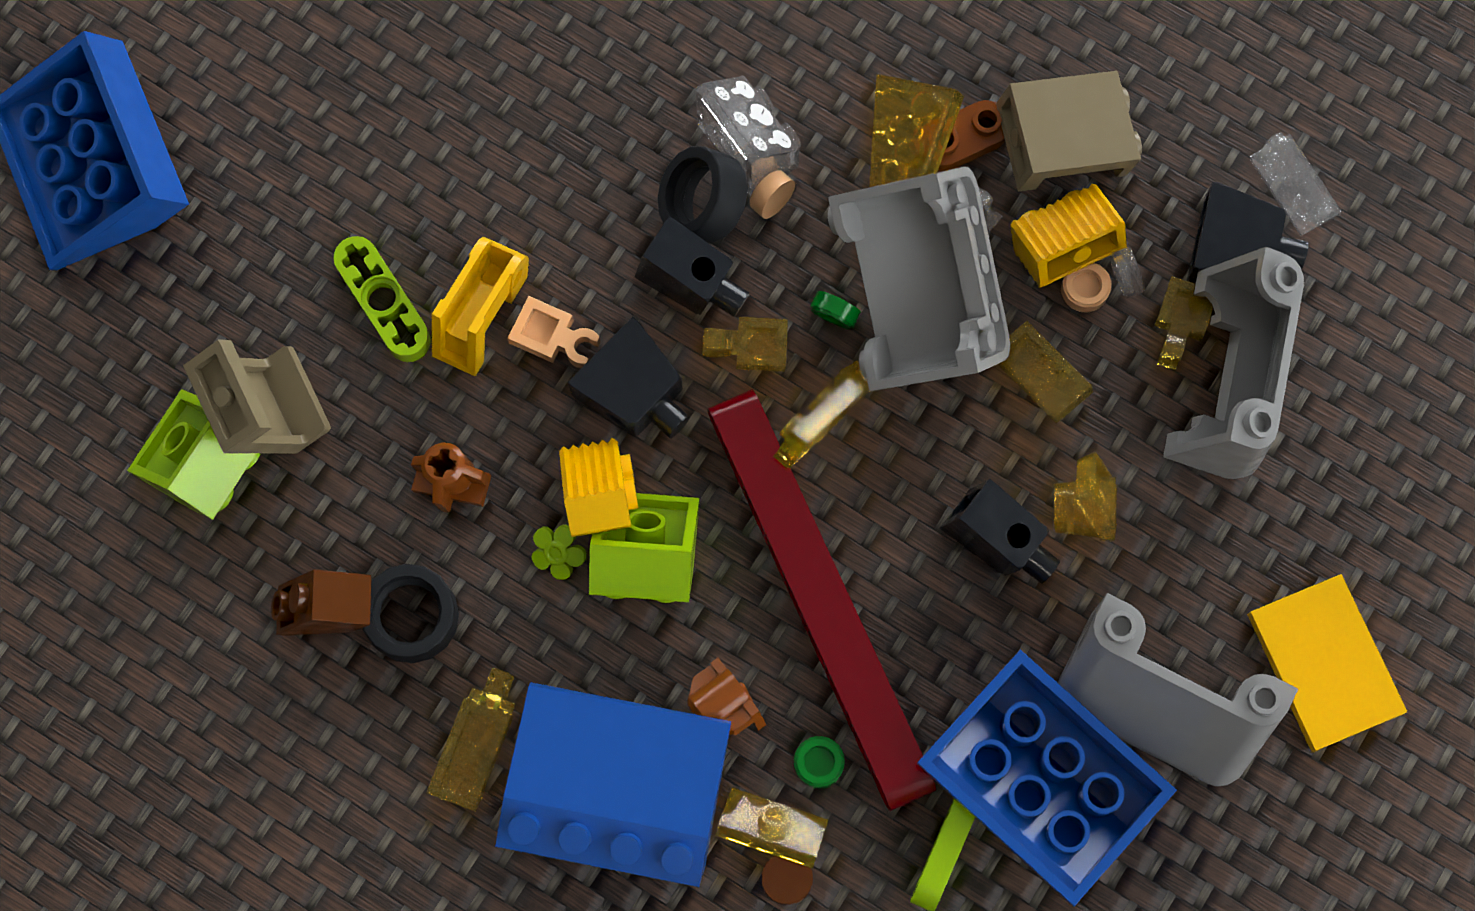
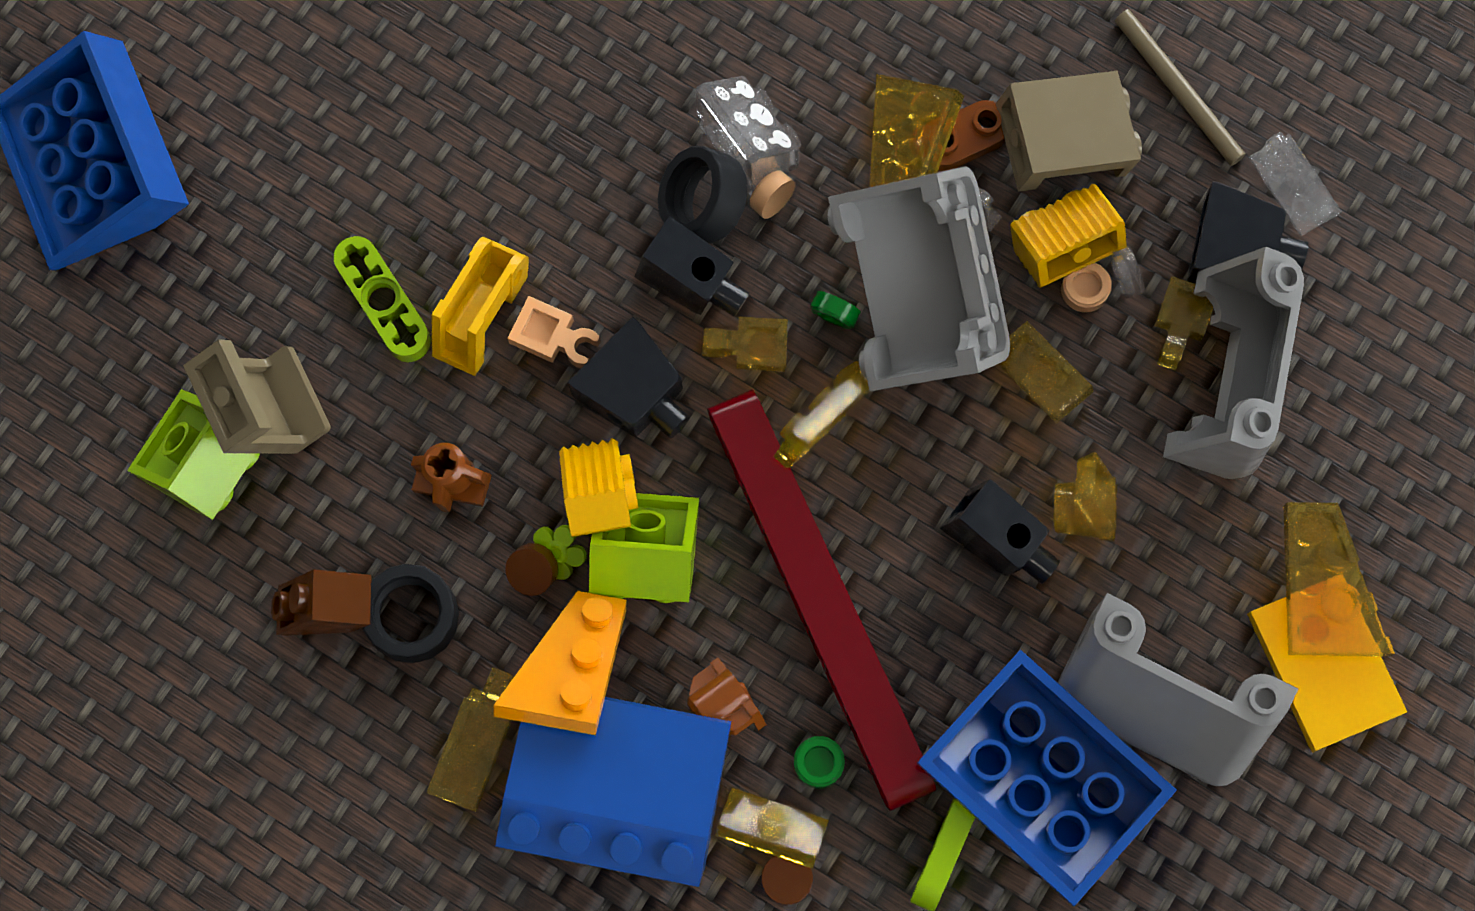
none -> light orange wing [494,591,627,735]
none -> reddish brown tile [505,543,558,596]
none -> dark tan bar [1114,9,1246,166]
none -> clear yellow wing [1283,502,1395,657]

